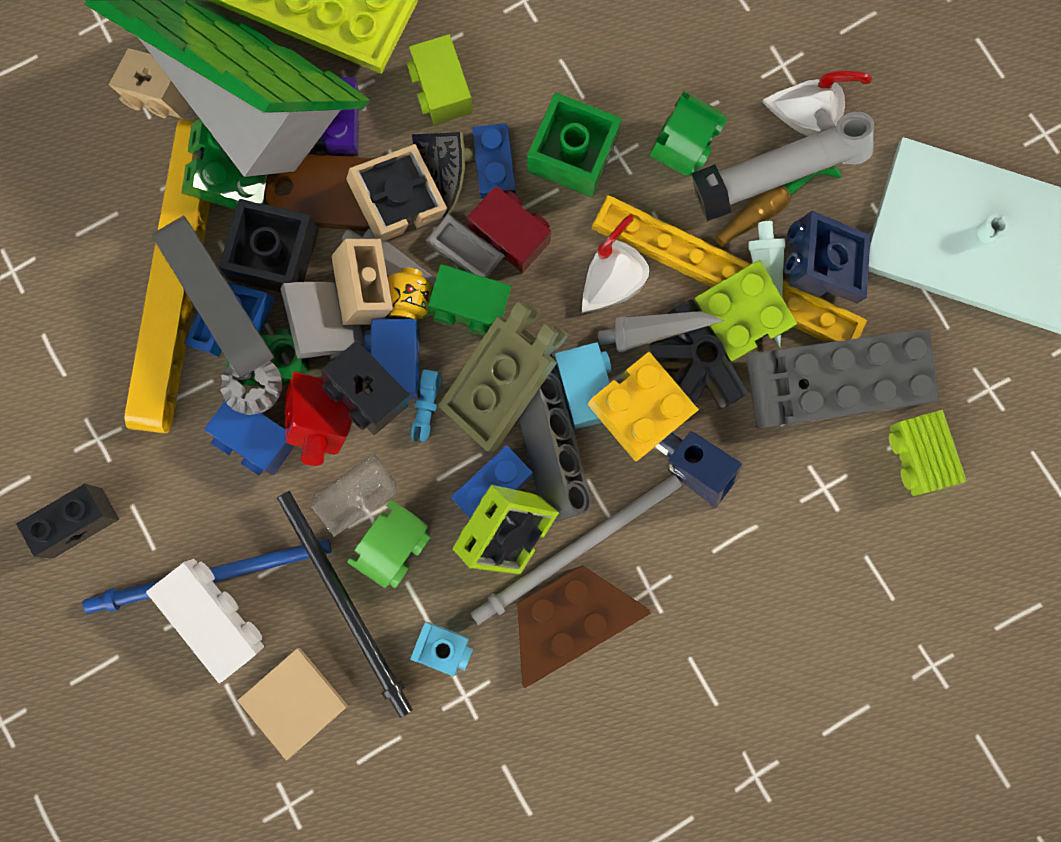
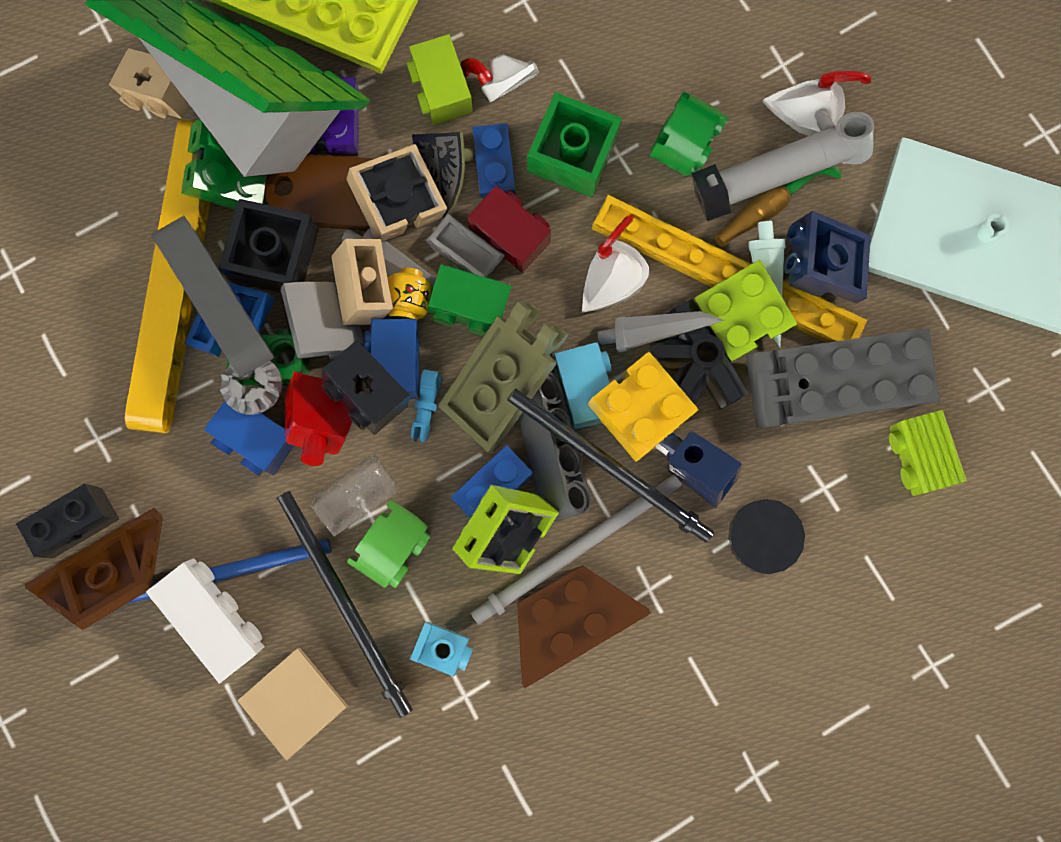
none -> reddish brown wing [24,508,163,630]
none -> white piece [460,55,539,103]
none -> black bar [507,388,714,543]
none -> black tile [728,499,805,574]

